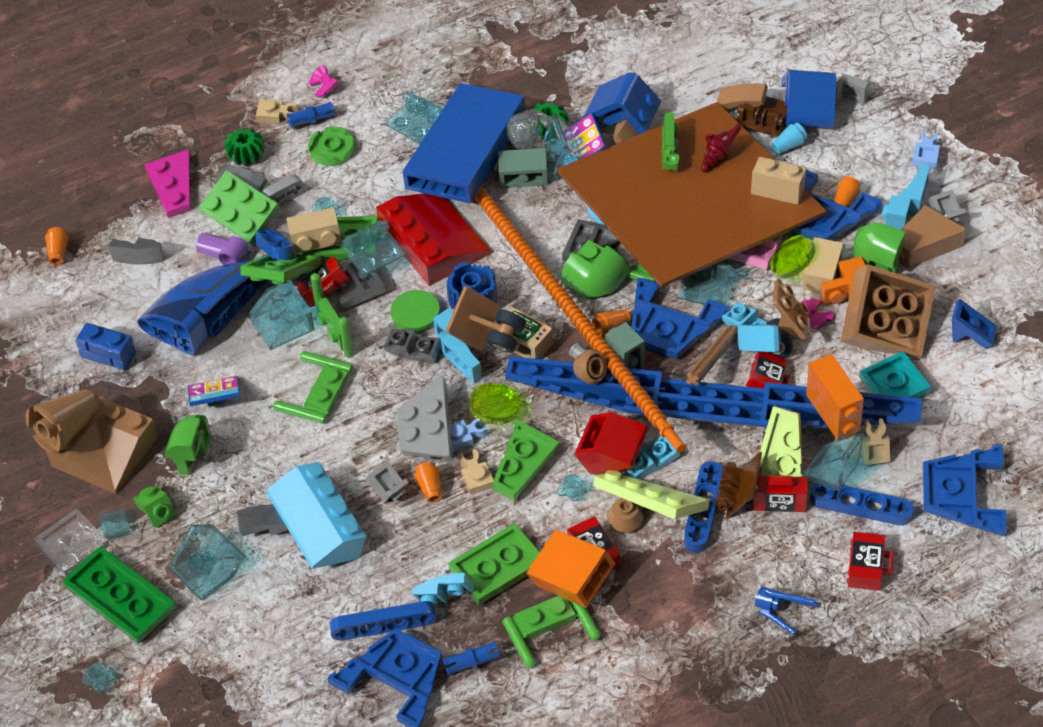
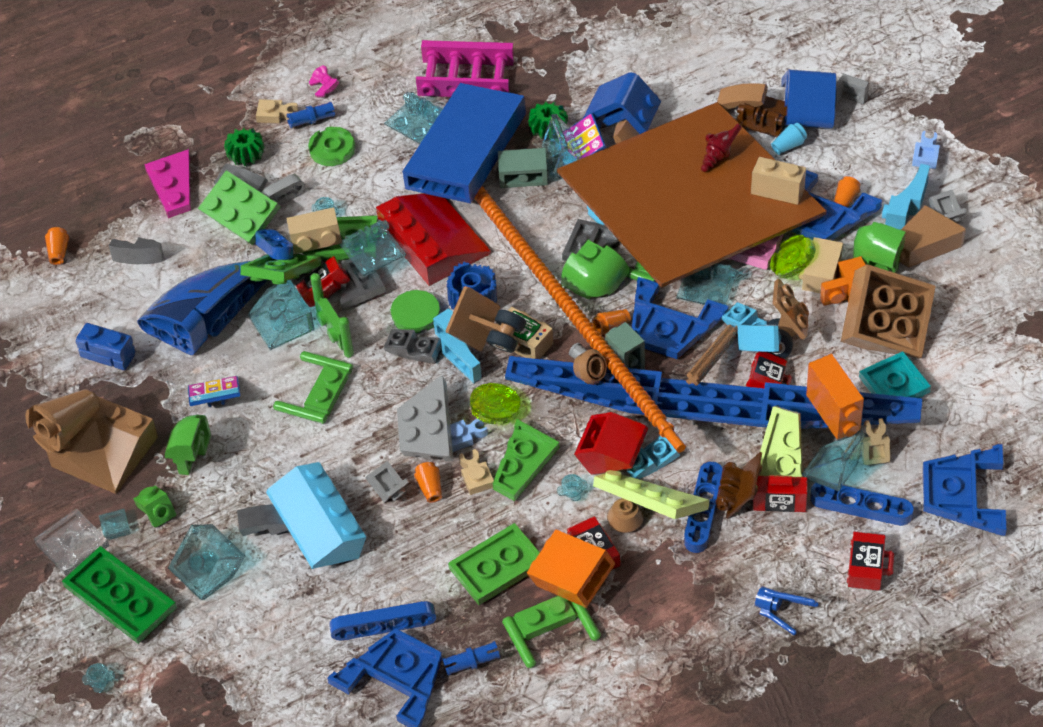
medium lavender piece [196,232,248,265] -> none
medium azure slope [412,573,474,606] -> none
clear hair [506,109,551,150] -> none
bright green hinge [662,112,680,171] -> none
dark pink piece [799,298,834,329] -> none
blue slope [952,299,997,349] -> none
none -> dark pink fence [416,40,514,97]

